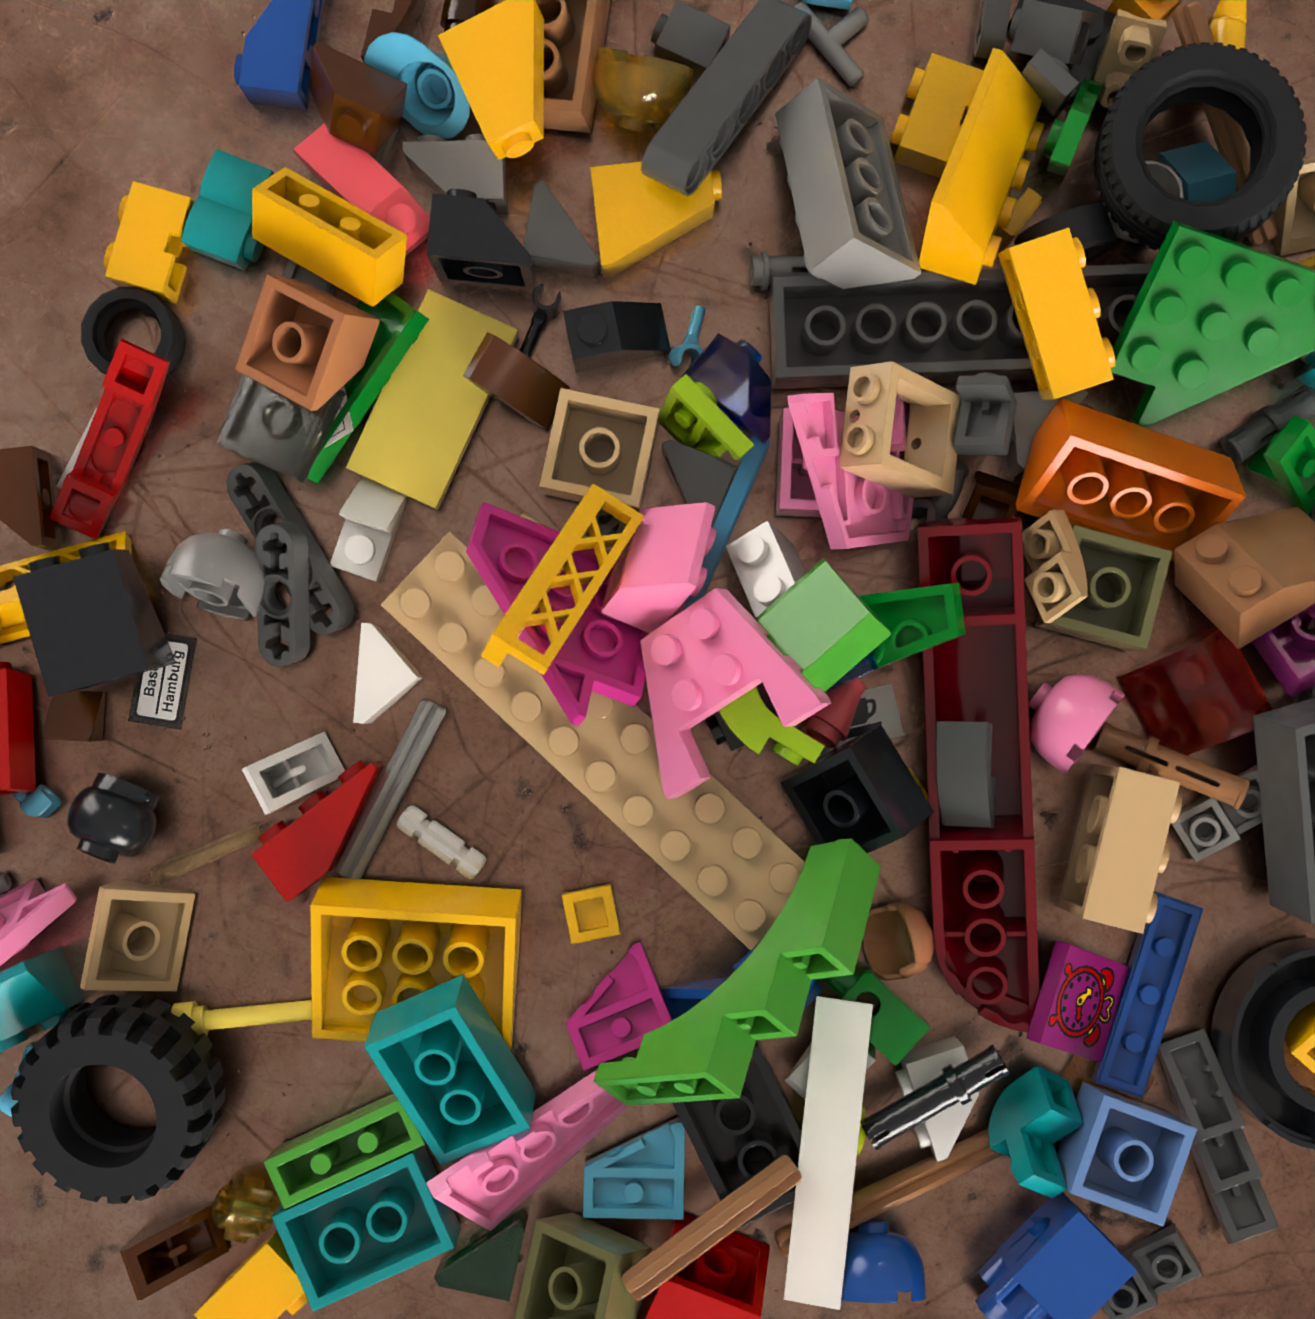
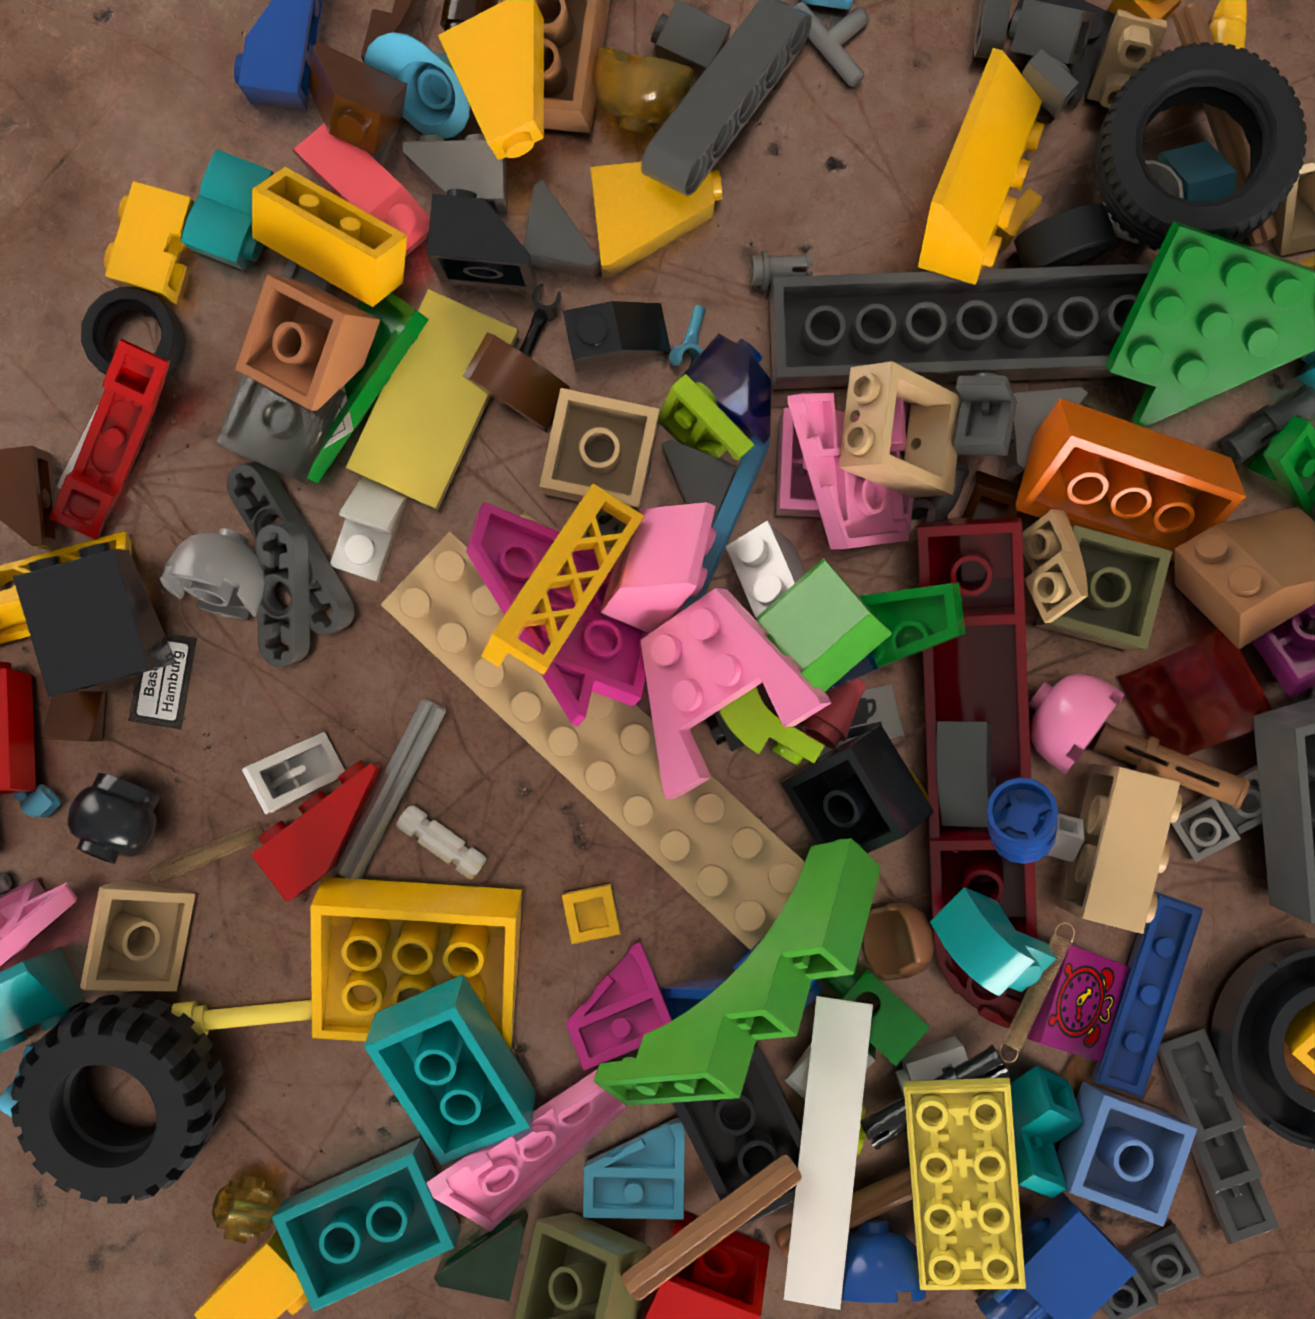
reddish brown slope [120,1204,229,1300] -> none
bright green brick [263,1093,426,1209] -> none
white slope [353,623,424,724] -> none
light grey slope [775,77,922,289] -> none
yellow brick [890,53,984,178] -> none
yellow brick [998,228,1115,401] -> none
green wing [1042,77,1103,177] -> none
none -> light yellow tile [904,1078,1026,1290]
none -> teal brick [930,887,1057,996]
none -> blue wheel [987,777,1058,864]
none -> tan piece [999,923,1075,1063]
none -> white piece [1047,813,1085,862]

